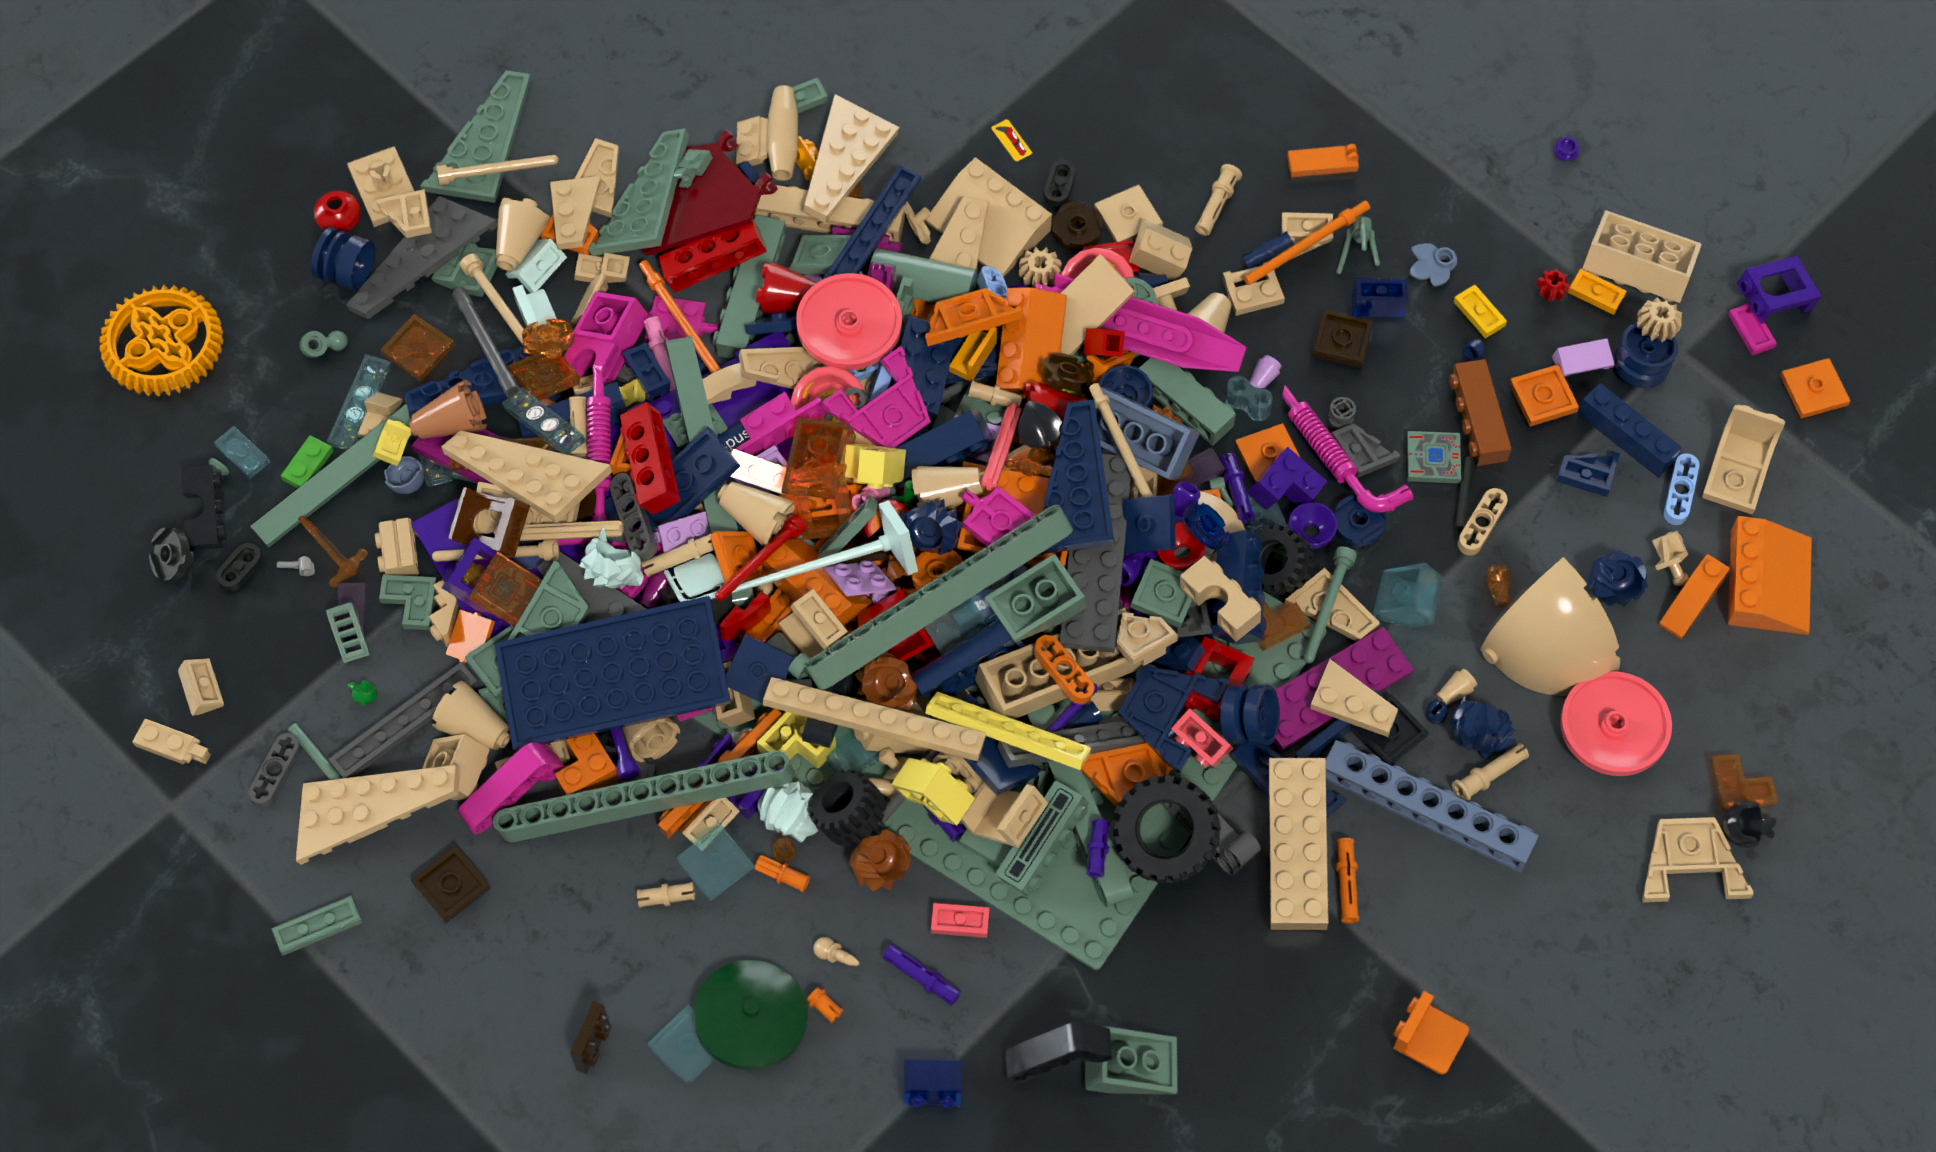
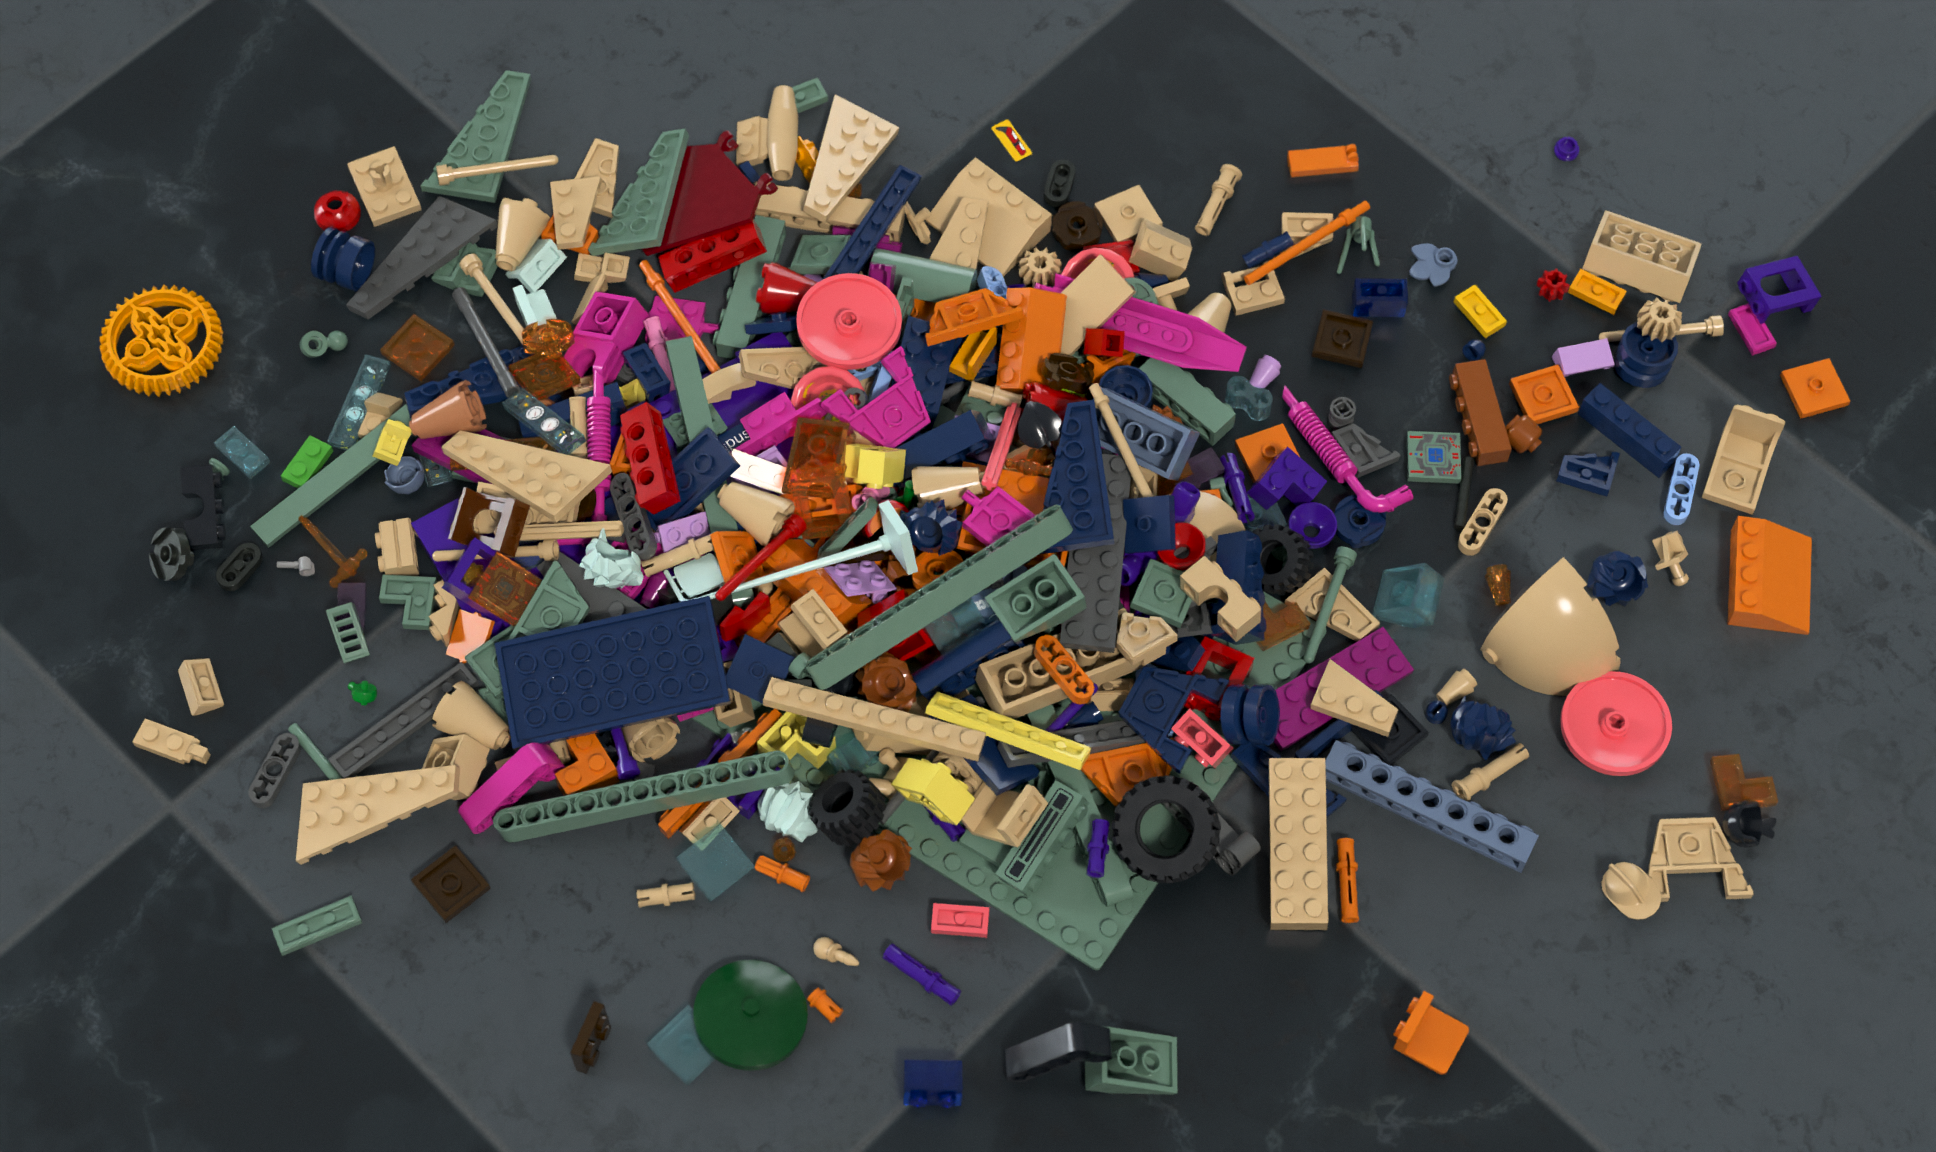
tan wing [376,190,432,238] -> none
sand green plate [674,149,713,188] -> none
clear blue tile [1183,501,1230,550] -> none
orange slope [1659,554,1730,639] -> none
none -> dark orange head [1505,414,1542,453]
none -> tan piece [1599,315,1724,342]
none -> tan piece [1601,862,1661,920]

